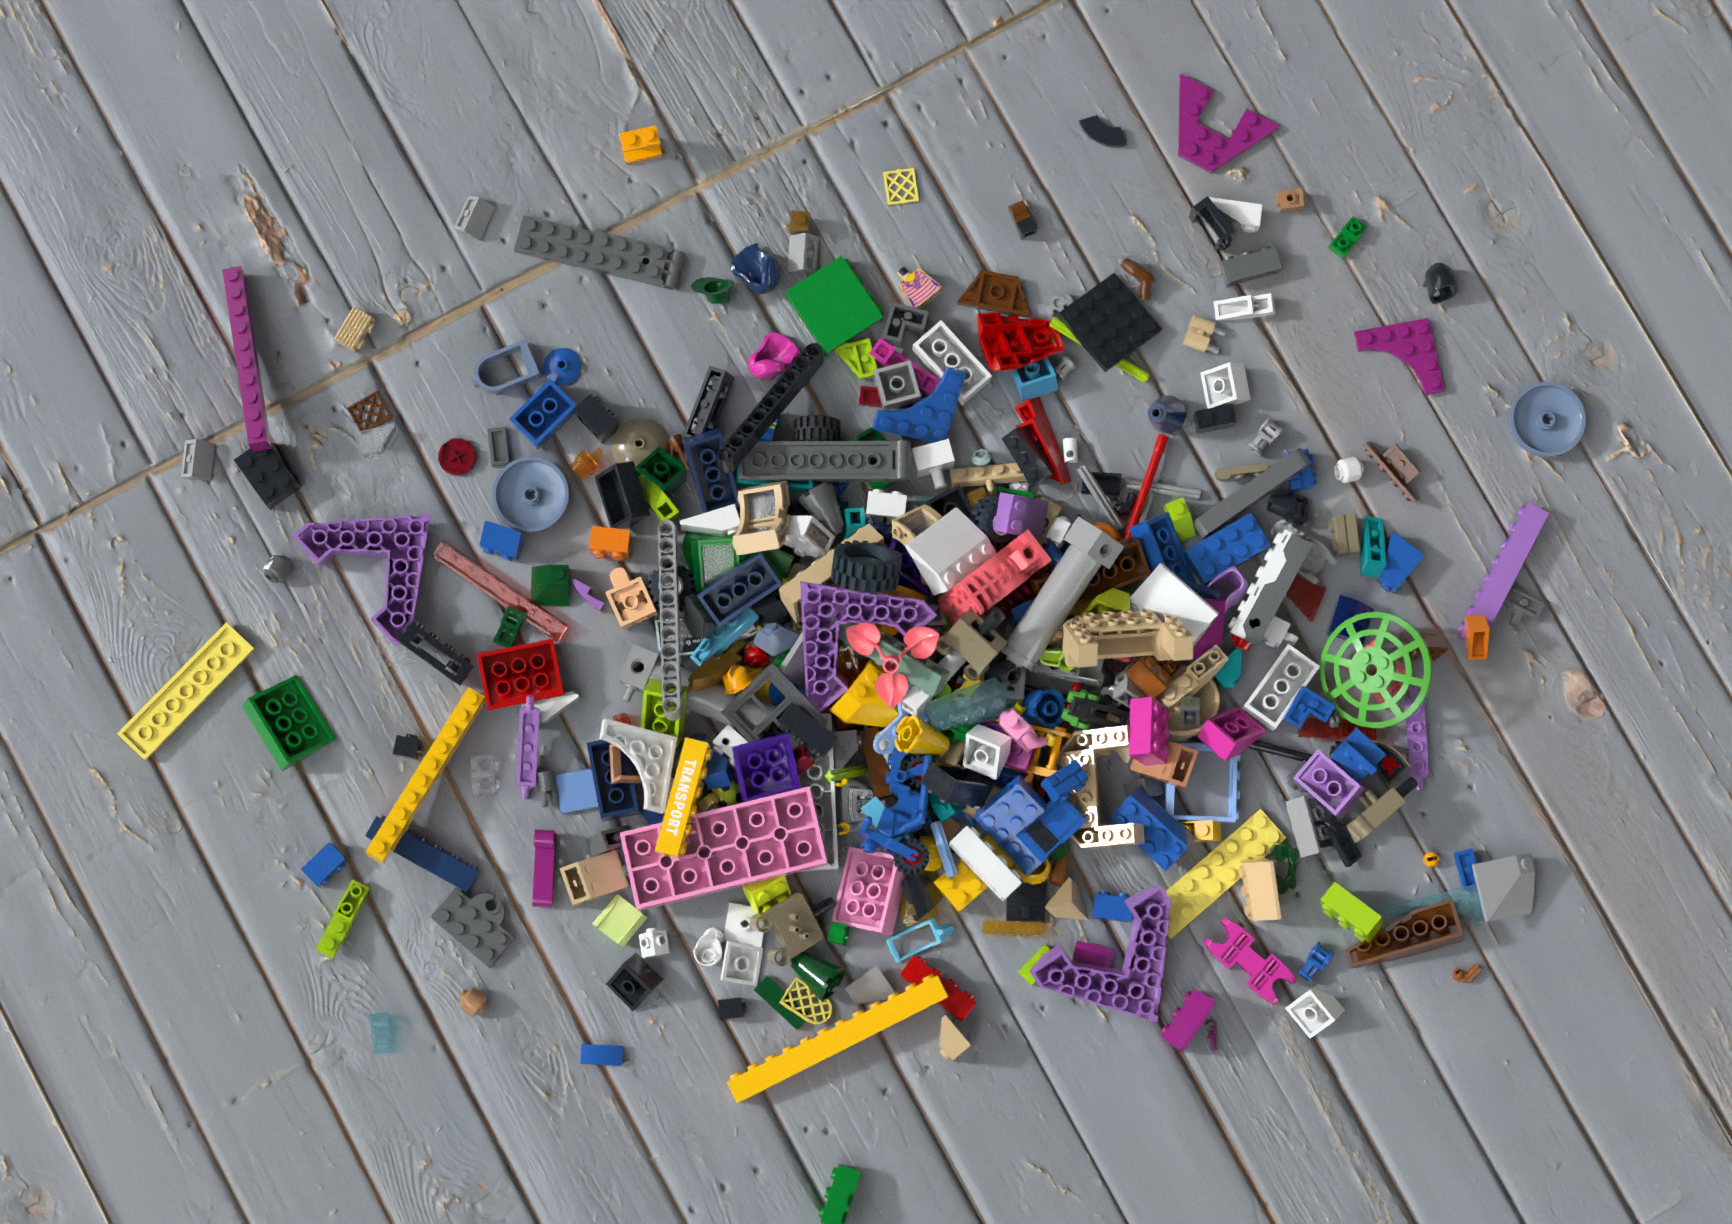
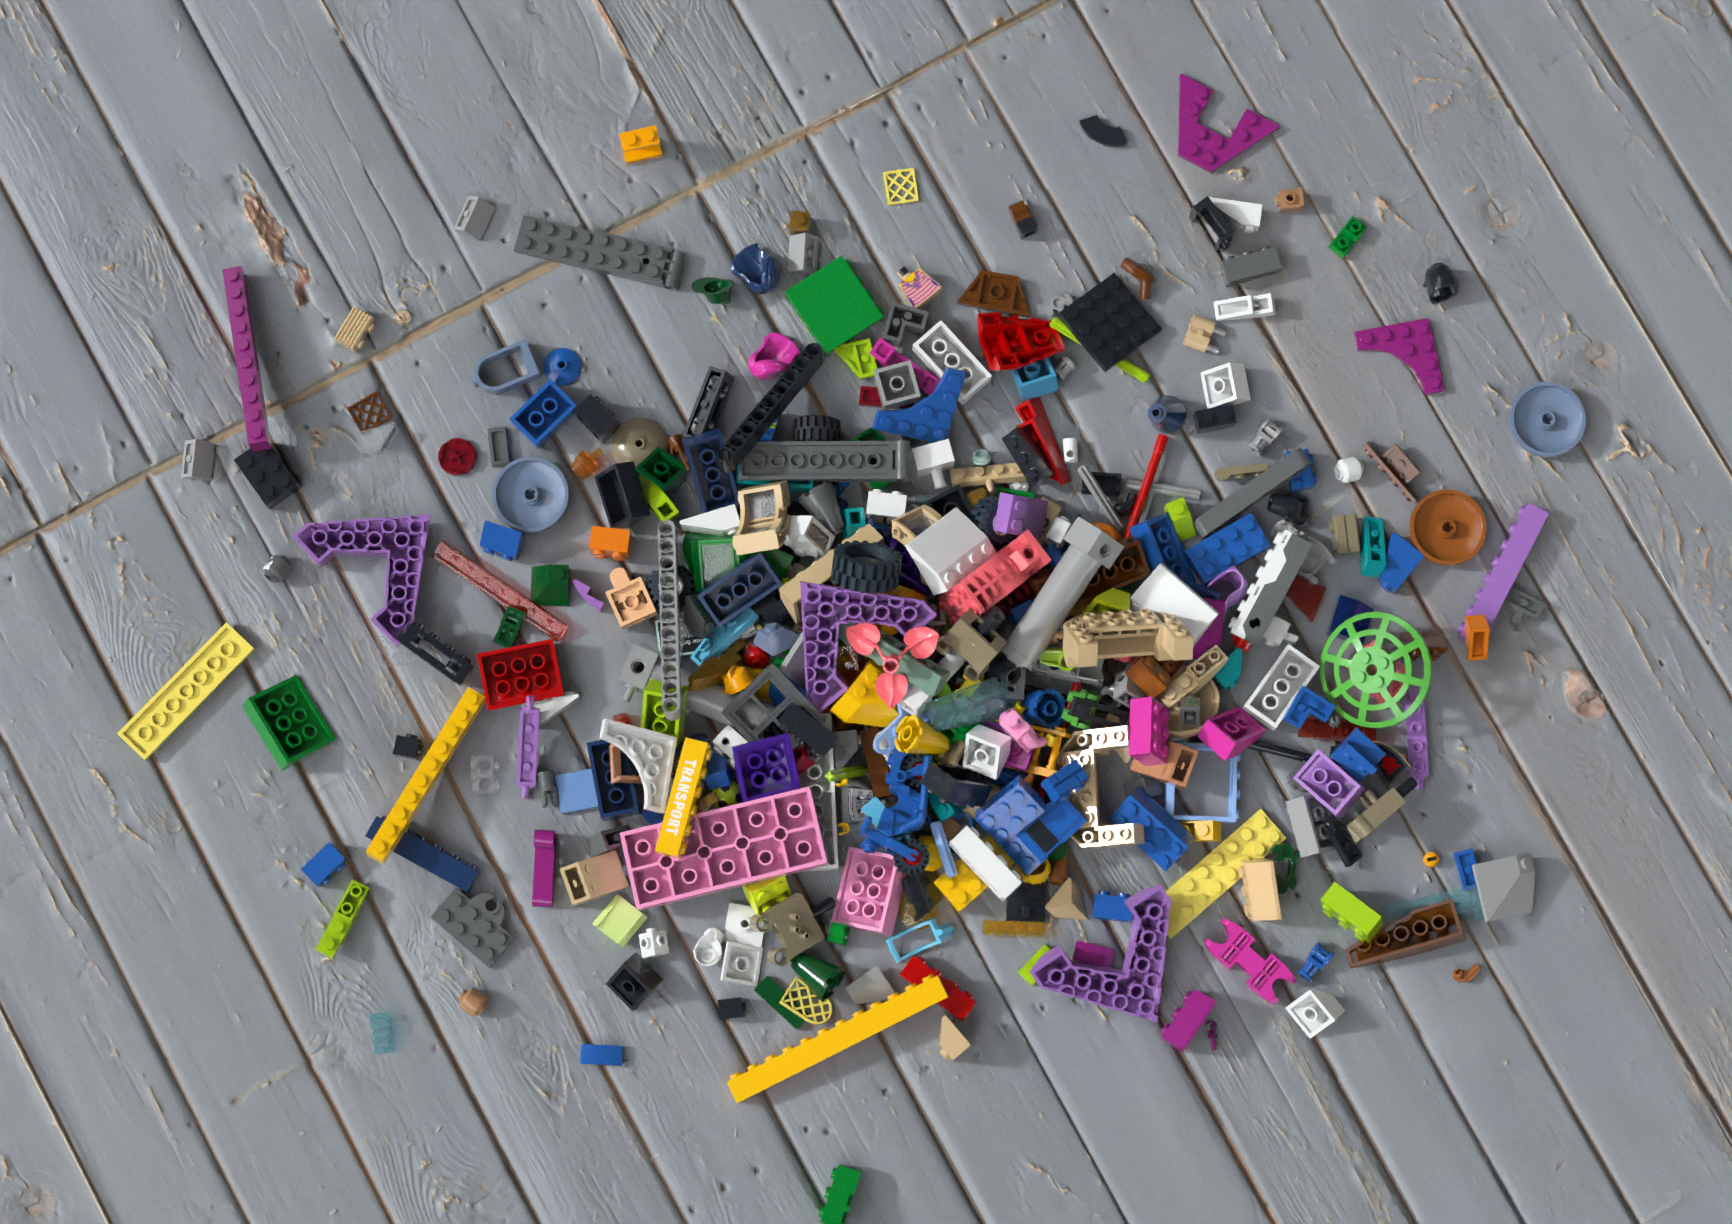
none -> dark orange dish [1409,490,1487,566]

